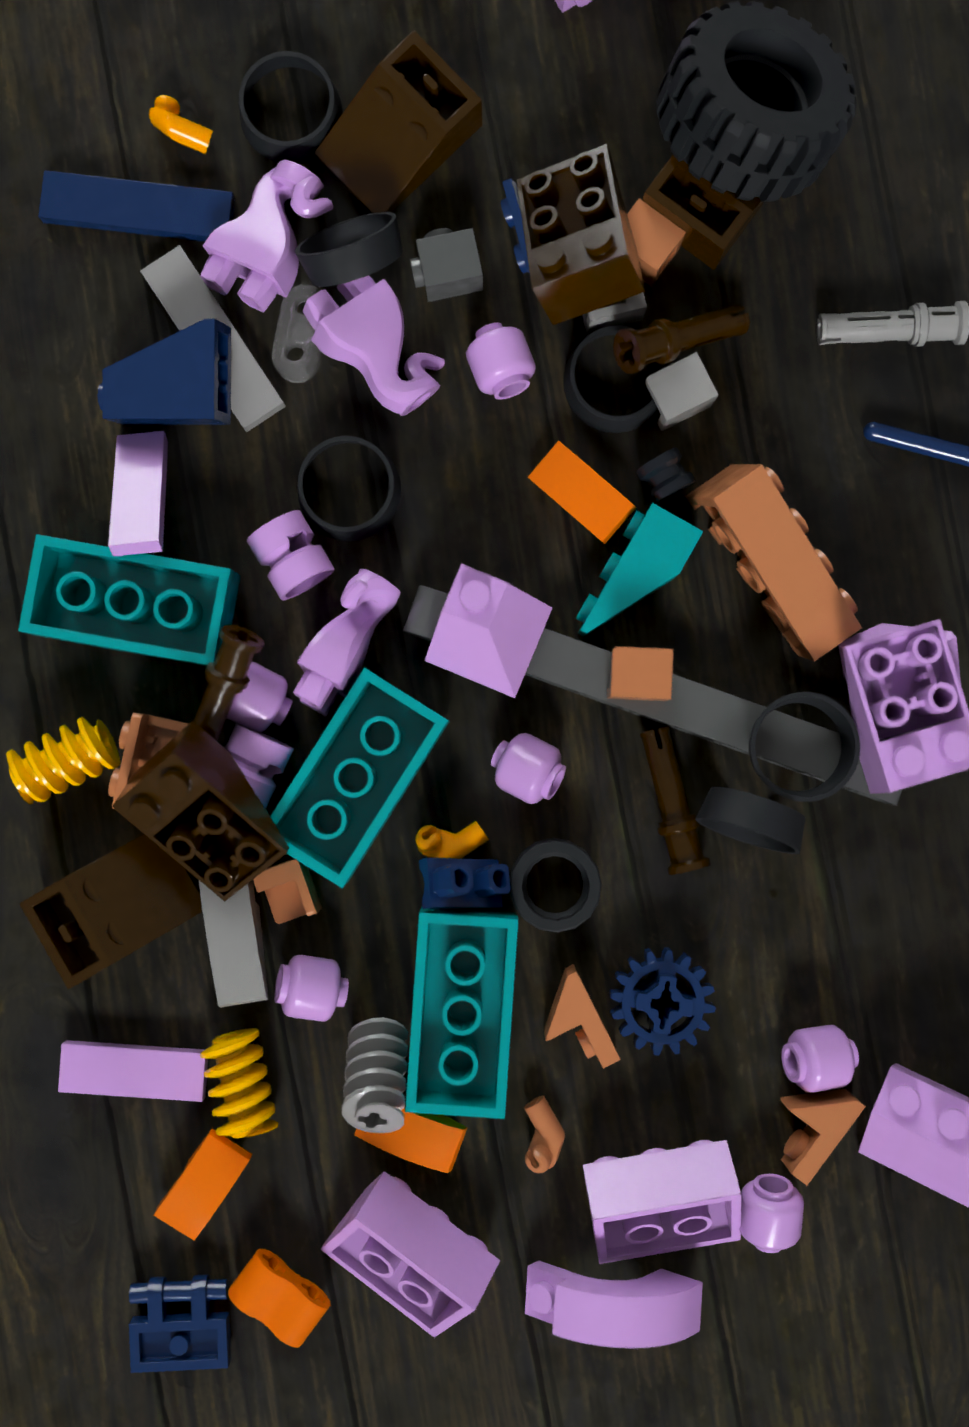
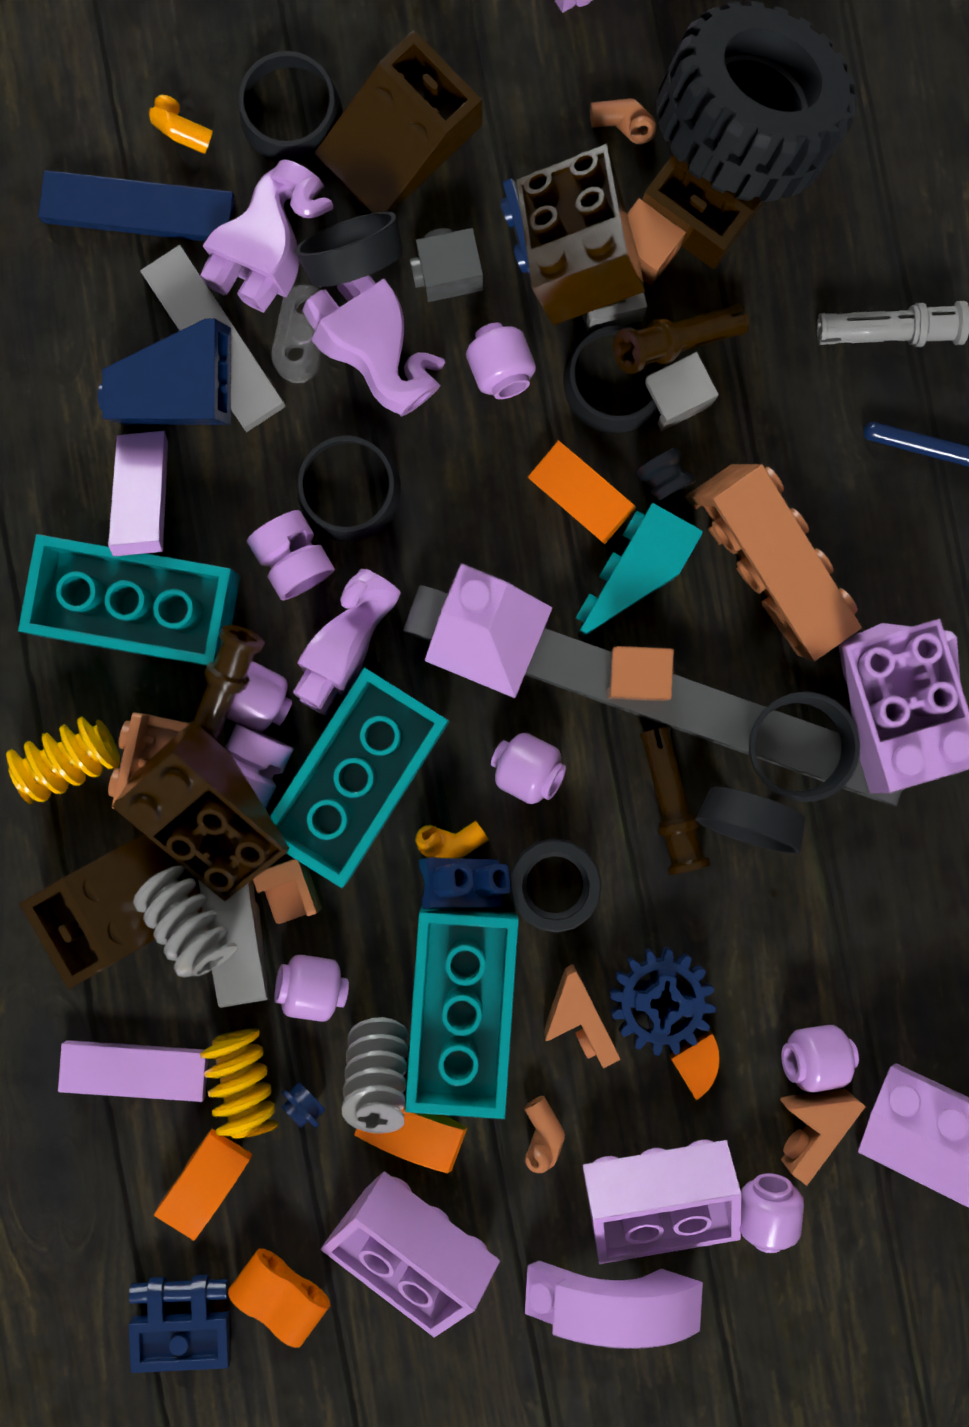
none -> light grey piece [133,866,237,977]
none -> dark blue plate [281,1082,325,1128]
none -> nougat arm [590,99,657,144]
none -> orange tile [669,1031,719,1100]

